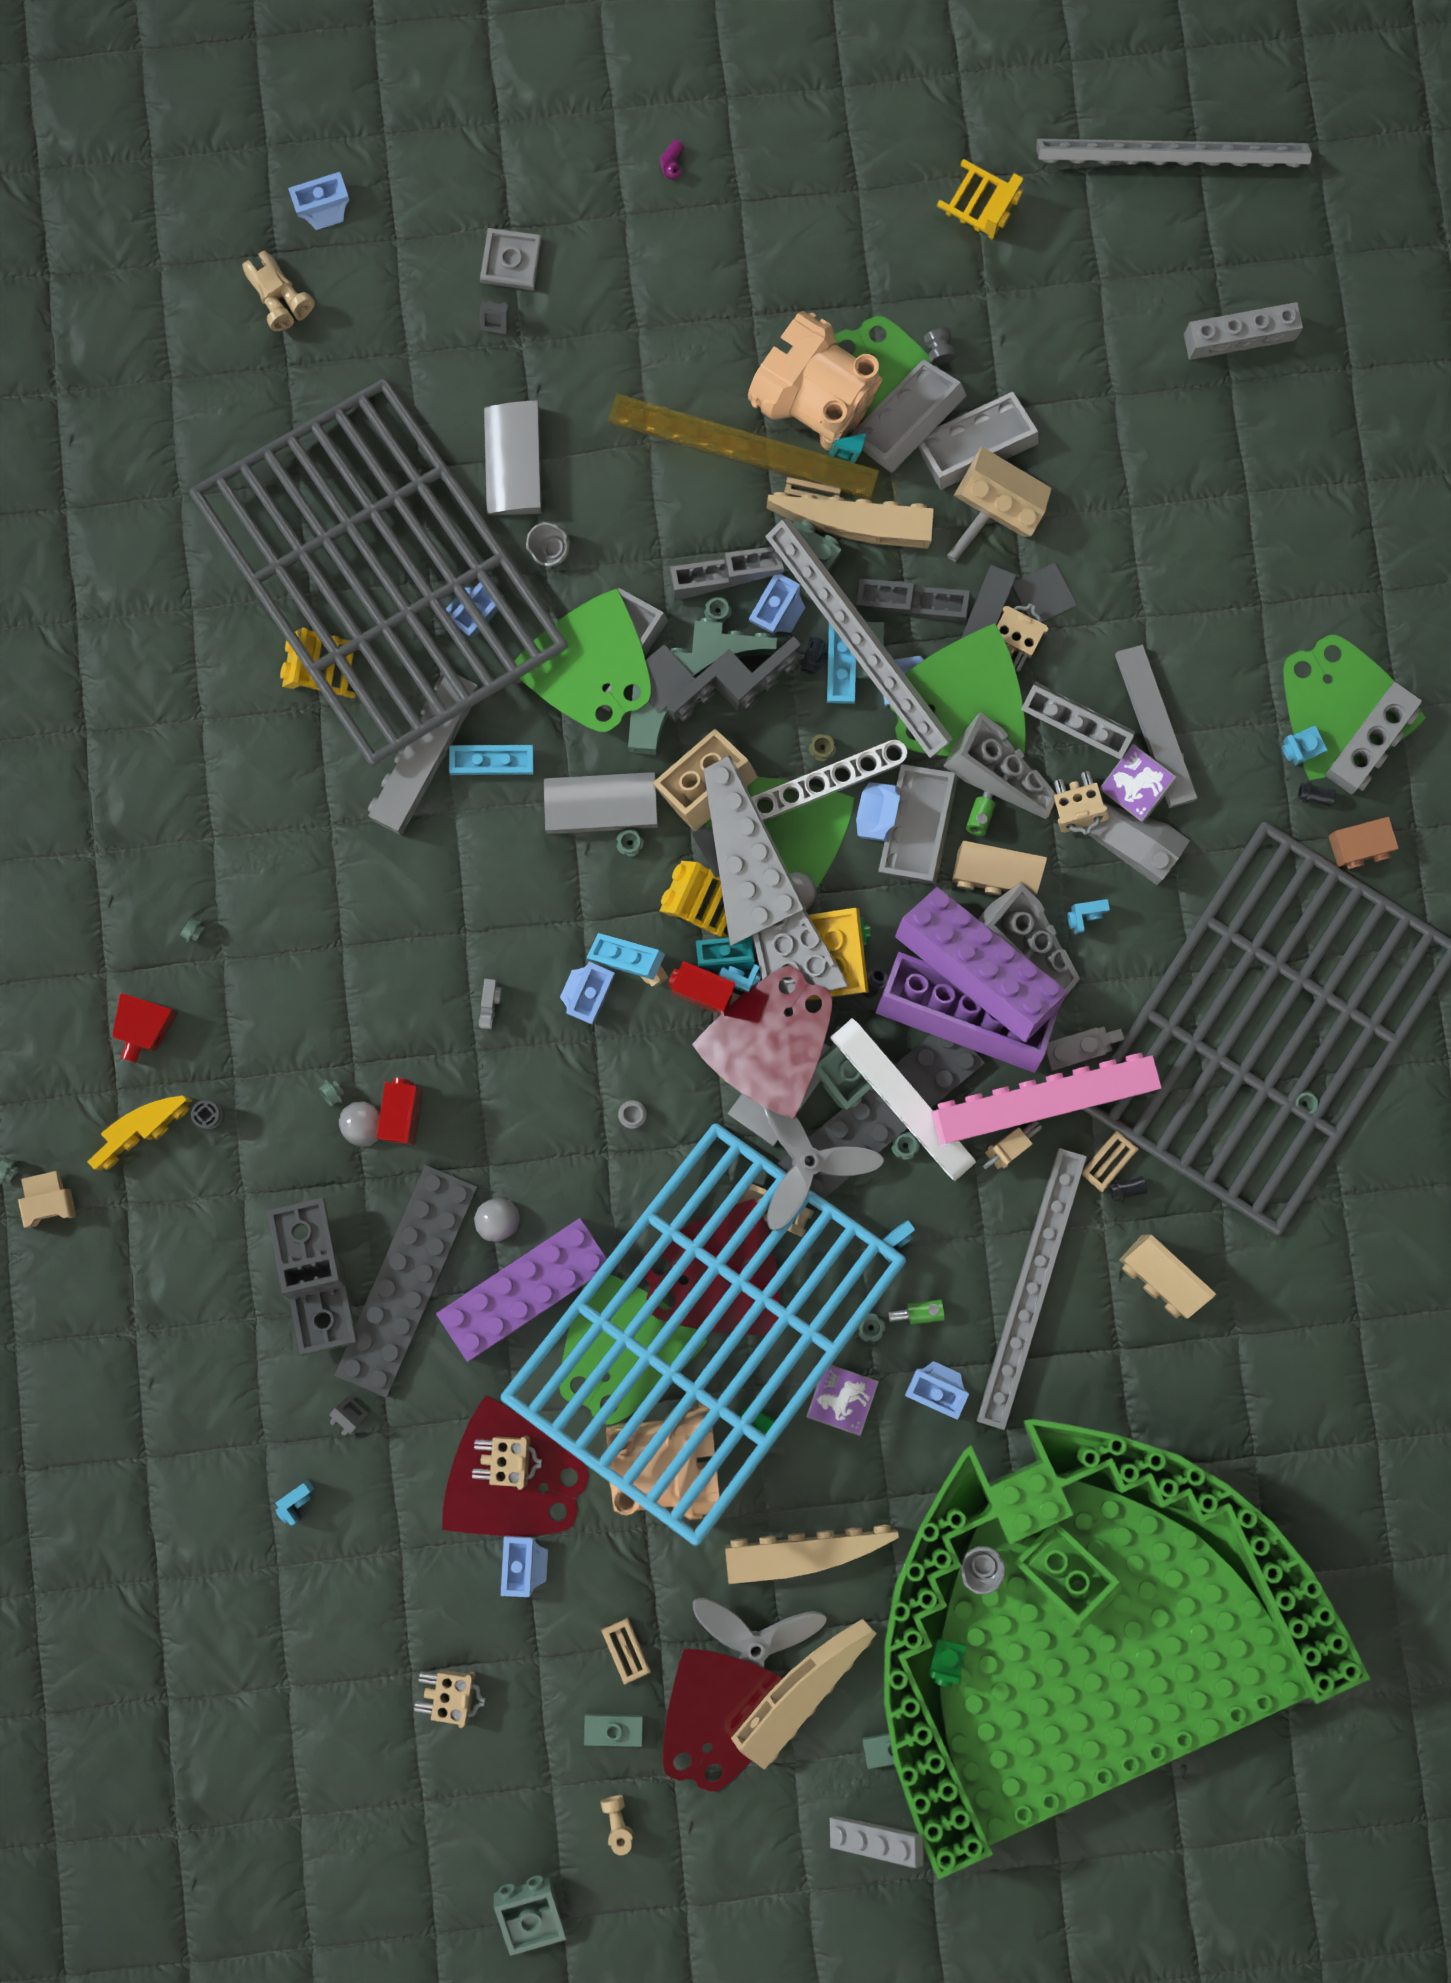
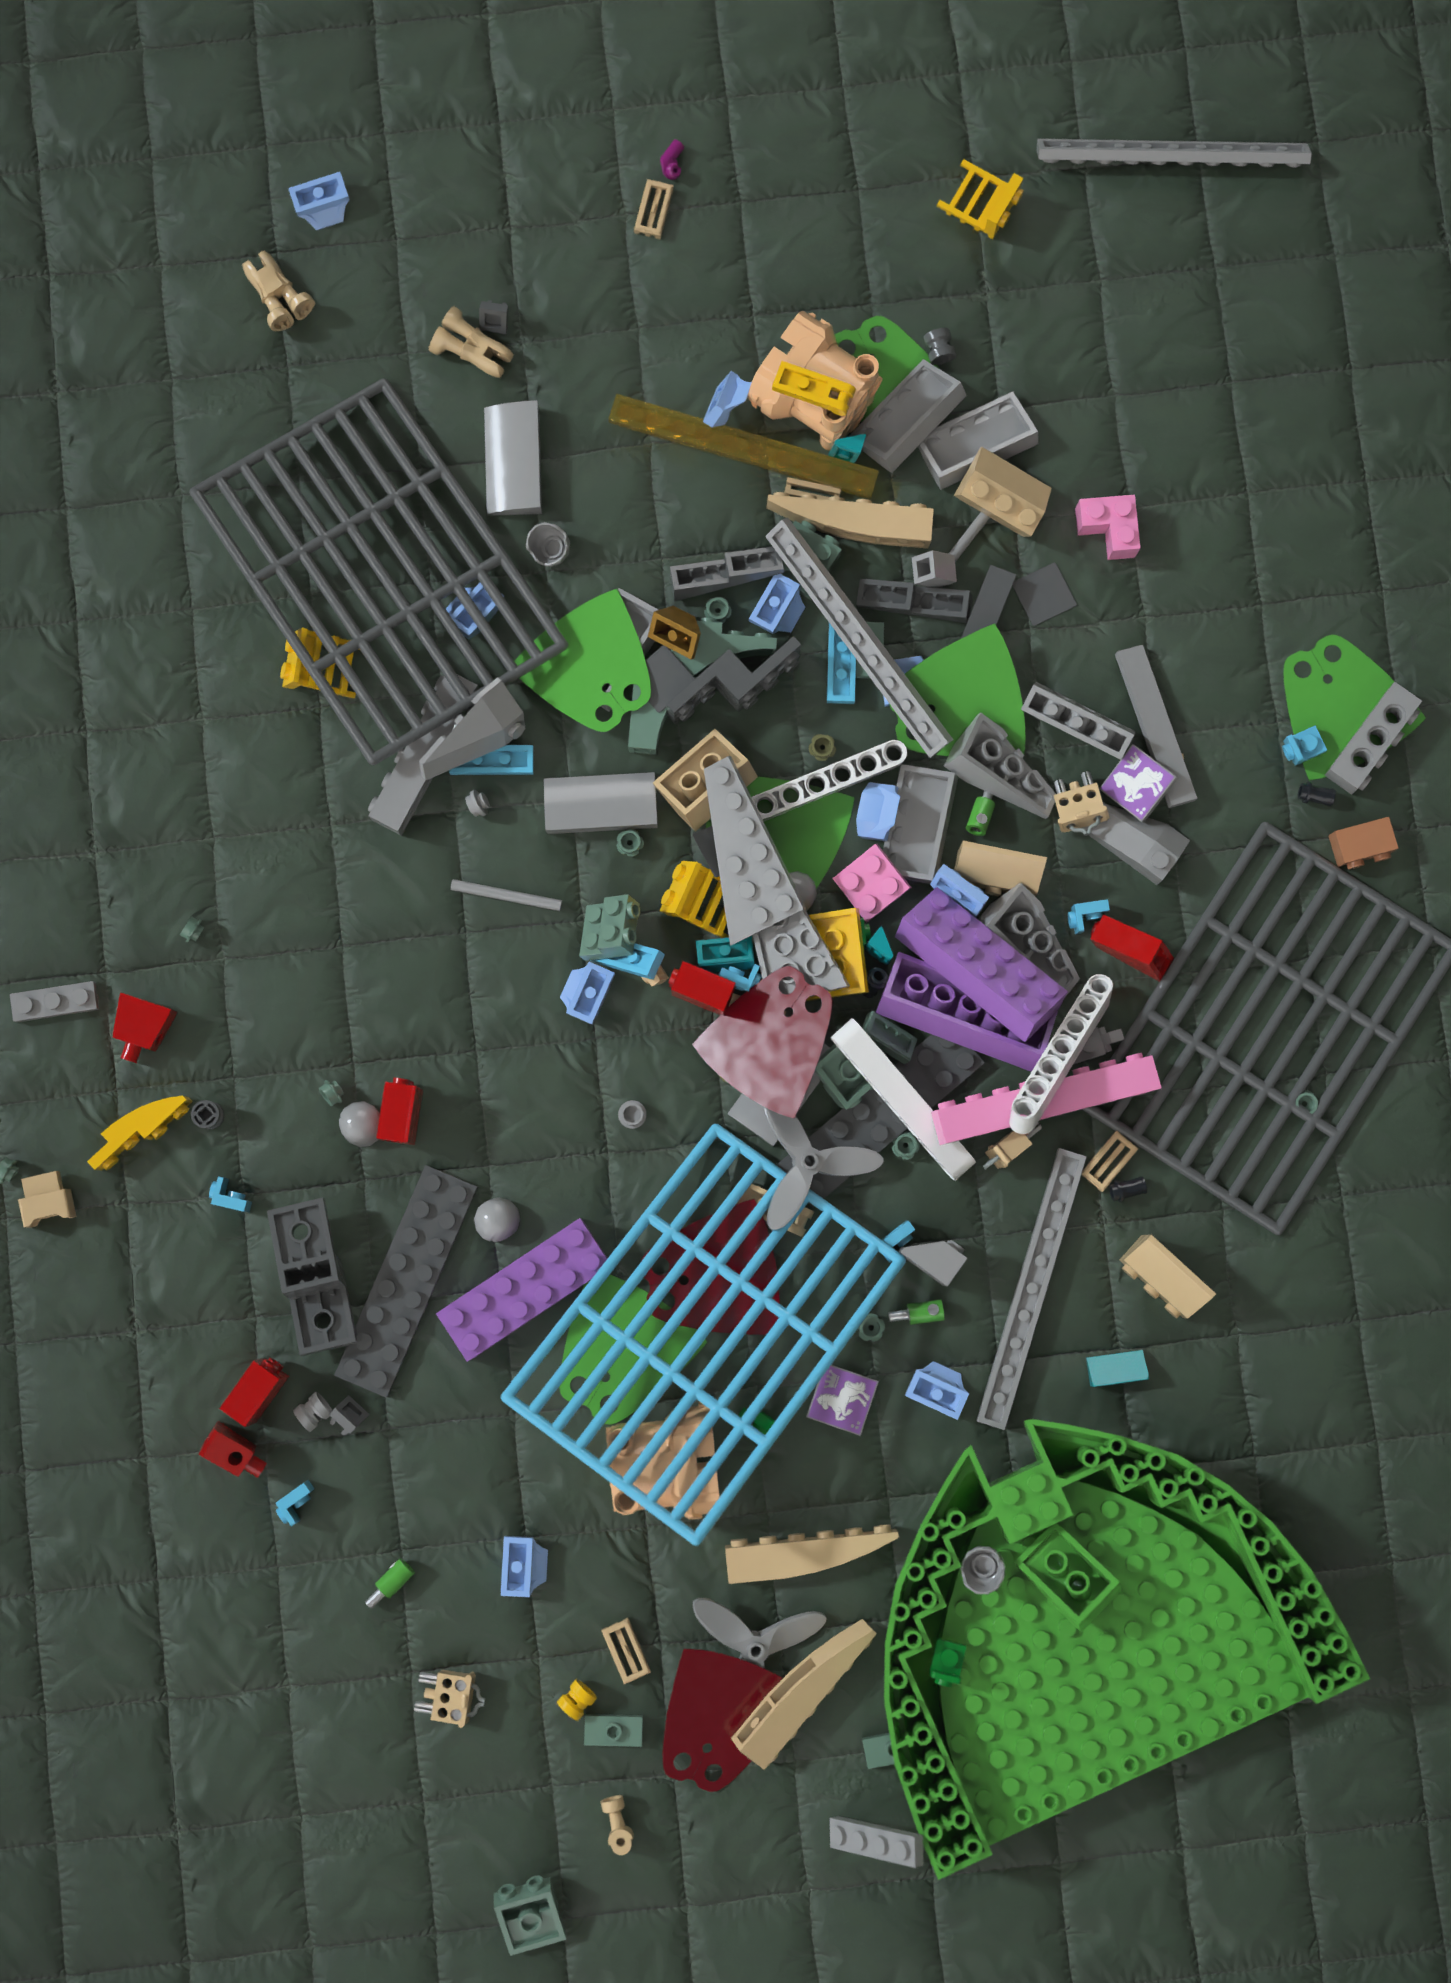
dark red piece [442,1396,589,1536] -> none
tan piece [472,1436,542,1490] -> none
light grey plate [479,979,502,1029] -> none
light grey tile [480,228,542,290] -> none
black pin [799,637,826,675] -> none
tan piece [997,603,1048,672] -> none
light grey brick [1184,302,1303,360] -> none
none -> light grey plate [10,981,100,1023]
none -> red torso [198,1421,267,1478]
none -> medium azure bracket [209,1176,252,1213]
none -> red piece [219,1357,289,1427]
none -> light grey wheel [293,1392,332,1432]
none -> bright green piece [365,1558,415,1609]
none -> light grey wedge [419,677,525,780]
none -> tan piece [429,306,514,378]
none -> light grey bar [451,879,562,911]
none -> light grey plate [465,790,490,817]
none -> yellow wheel [557,1679,597,1721]
none -> sand green plate [579,894,640,961]
none -> tan tile [634,179,674,240]
none -> pearl gold slope [648,606,701,660]
none -> light blue slope [703,371,752,427]
none -> yellow plate [772,361,856,416]
none -> bright pink plate [832,844,912,922]
none -> sand green plate [862,1011,917,1064]
none -> teal slope [865,926,893,966]
none -> light grey slope [898,1240,967,1286]
none -> light grey brick [912,550,957,588]
none -> light blue wing [930,864,989,918]
none -> white beam [1009,974,1113,1134]
none -> bright pink brick [1075,495,1140,560]
none -> teal slope [1086,1350,1149,1387]
none -> red slope [1090,915,1174,982]

